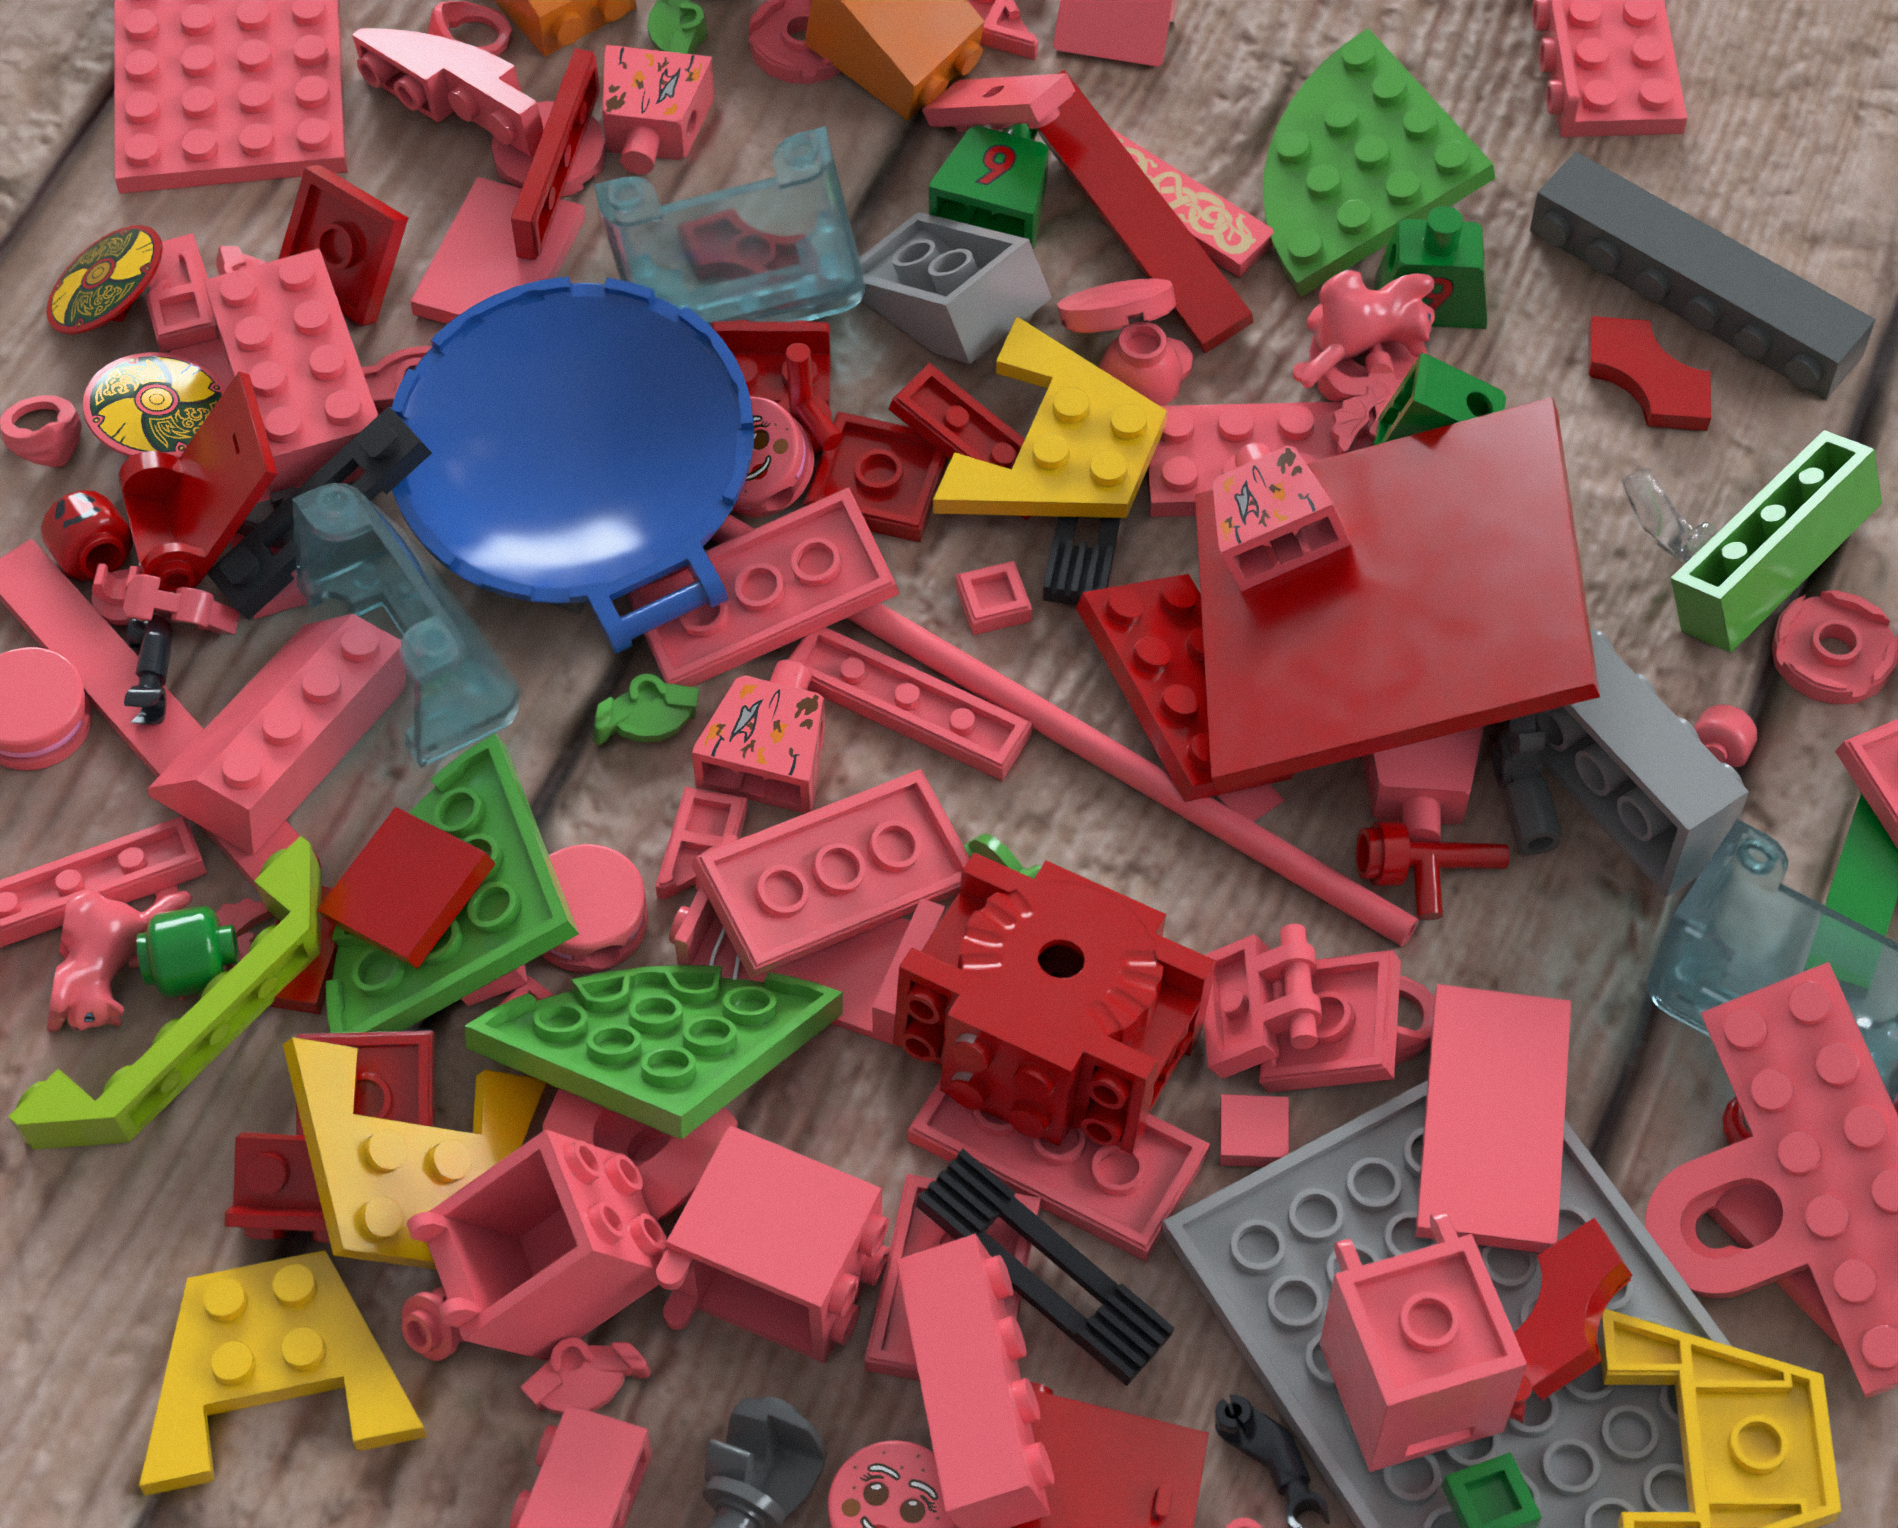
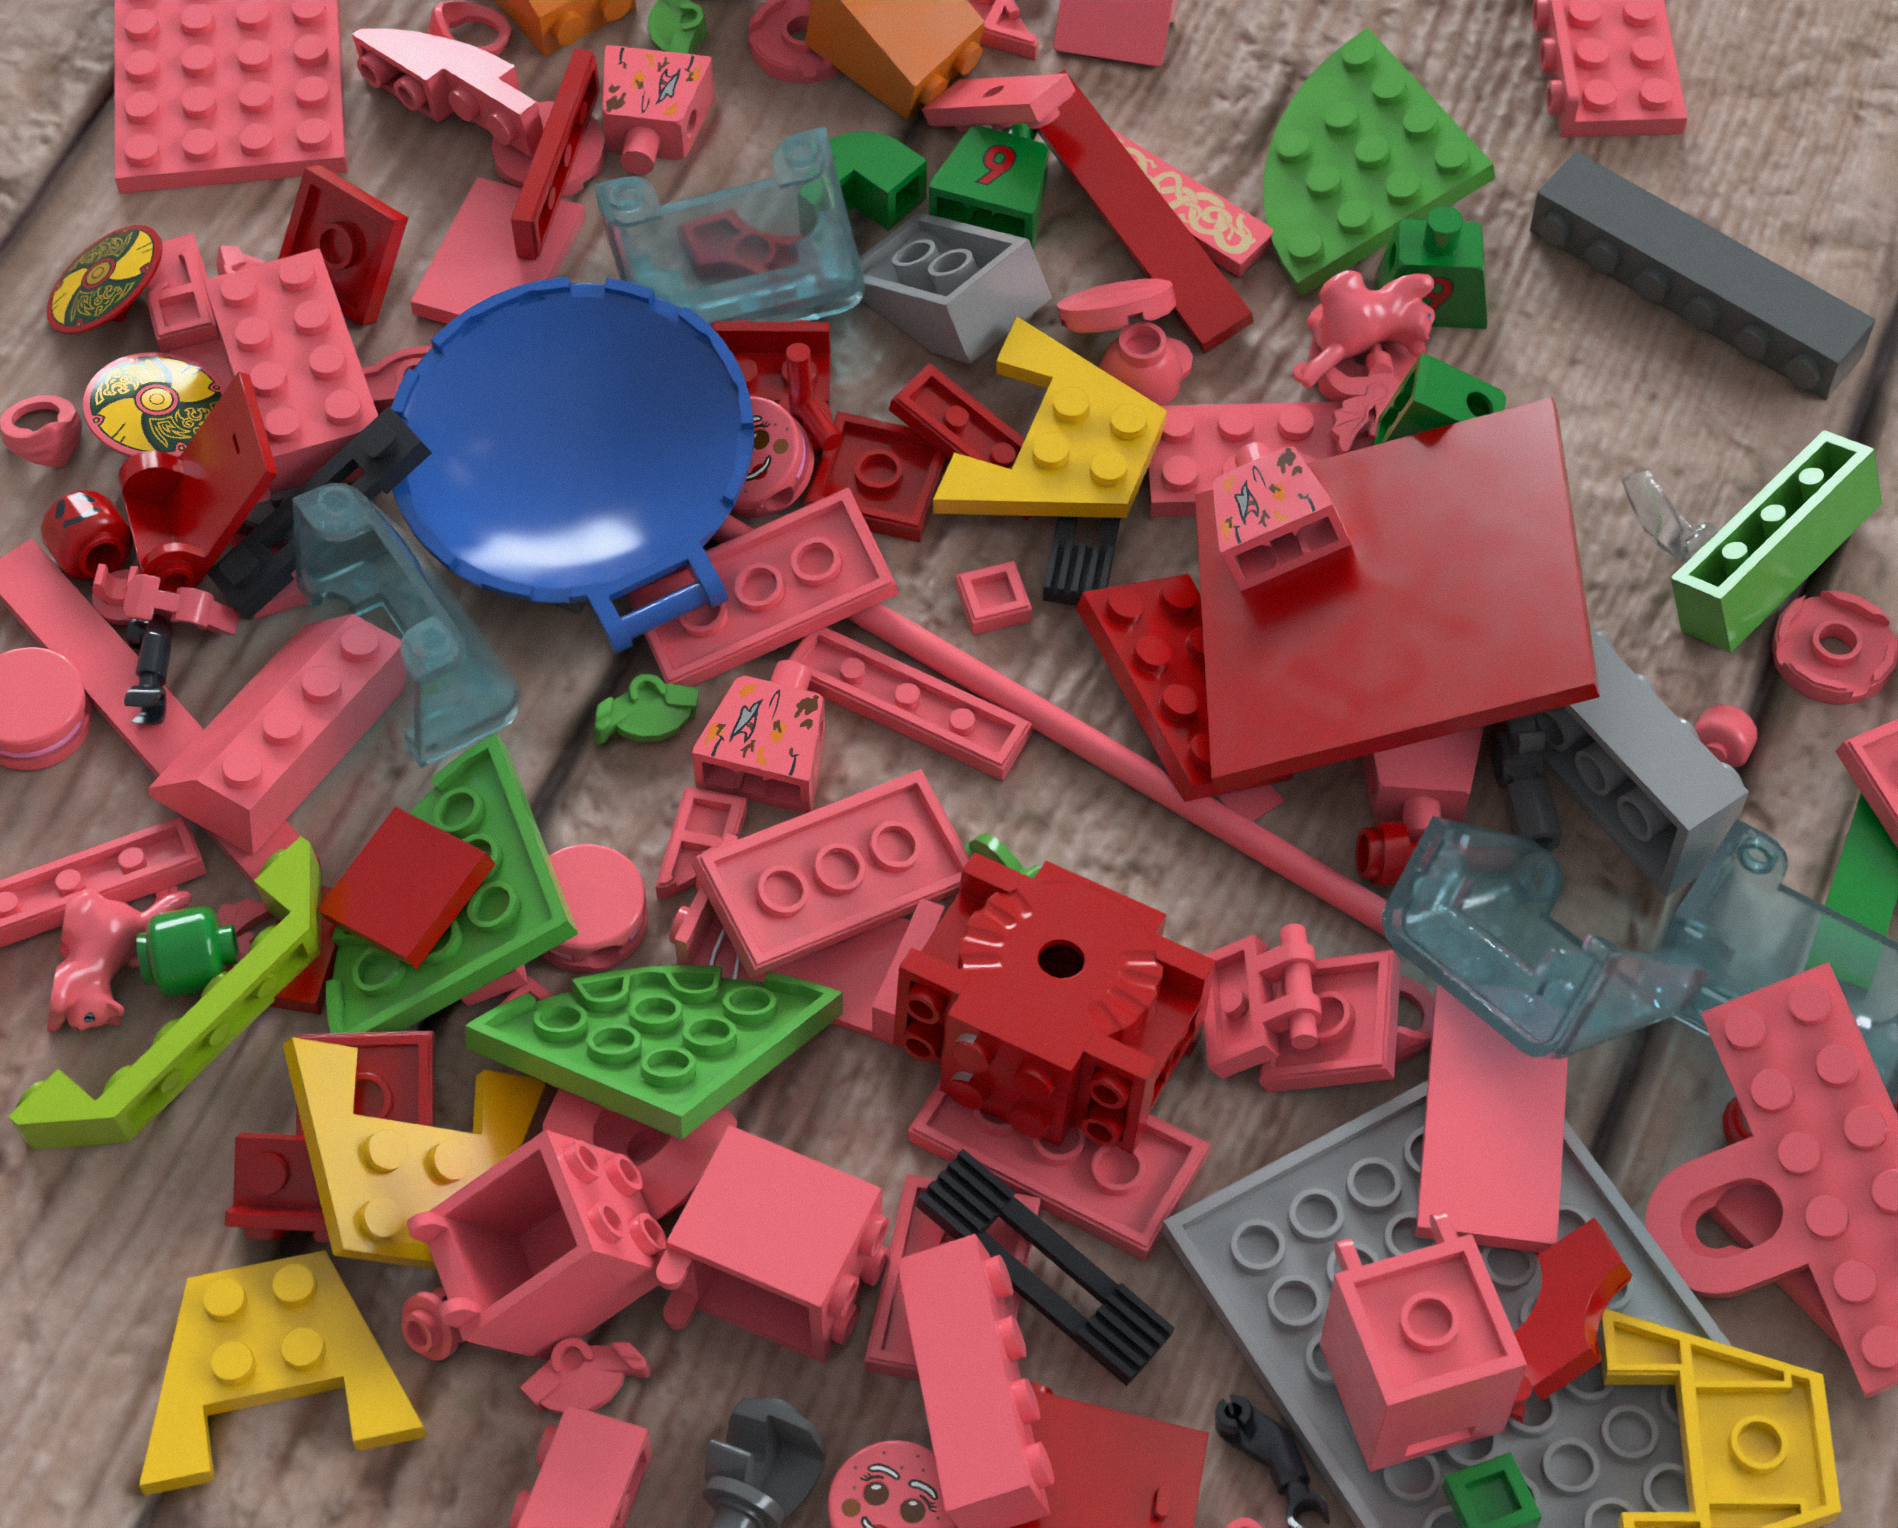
coral tile [1219,1094,1289,1167] -> none
red tile [1588,316,1711,431] -> none
none -> green brick [797,131,927,240]
none -> clear light blue windscreen [1382,816,1709,1060]

